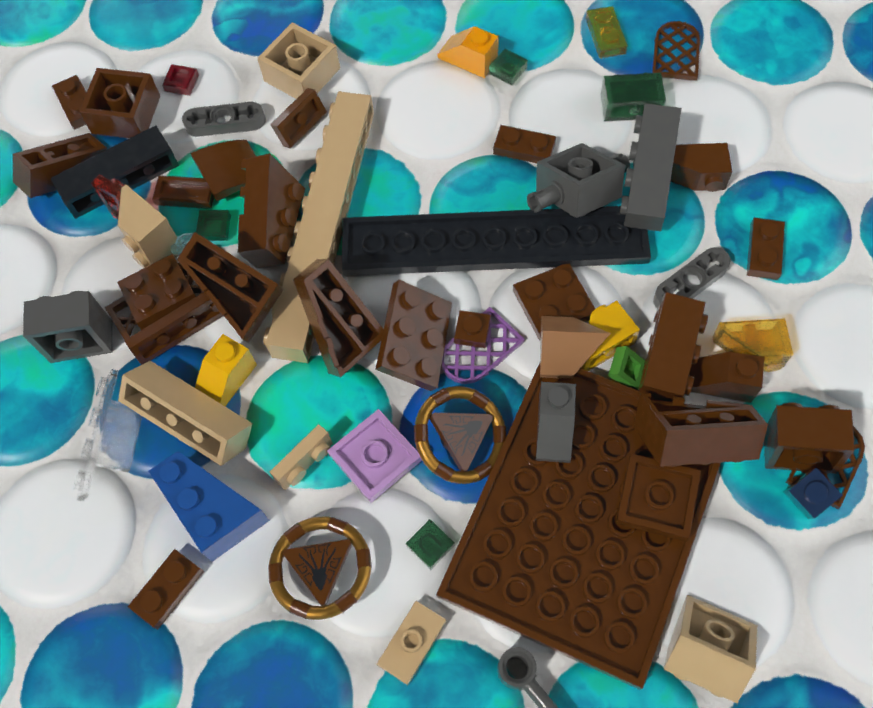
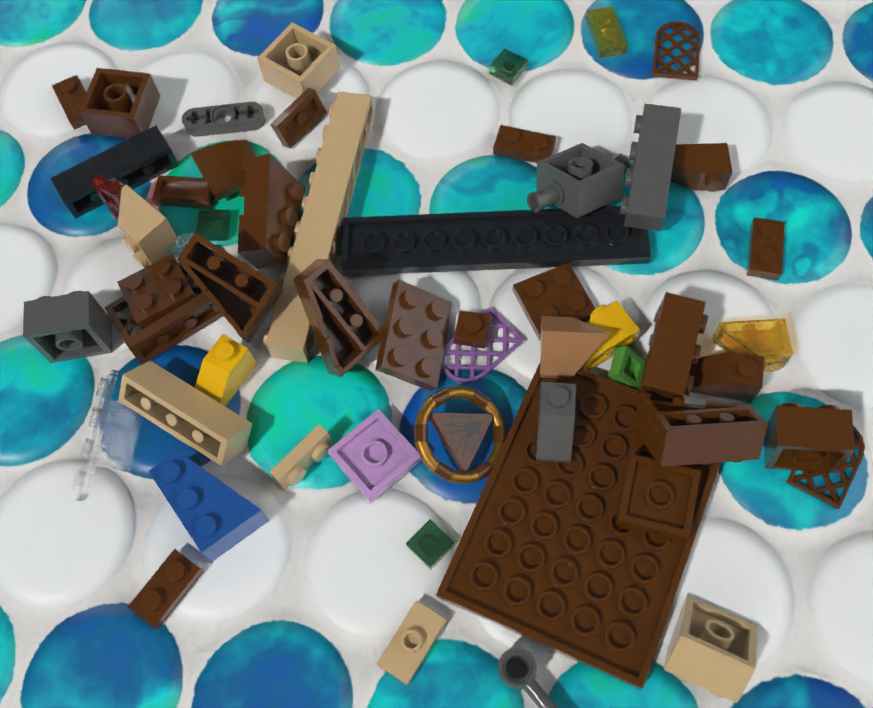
reddish brown slope [13,133,107,198] -> none
dark red tile [162,64,199,96] -> none
piece [268,516,372,620] -> none
light orange slope [437,26,499,78] -> none
clear green brick [600,73,666,122] -> none
dark grey beam [653,247,730,309] -> none
dark blue brick [783,468,843,519] -> none

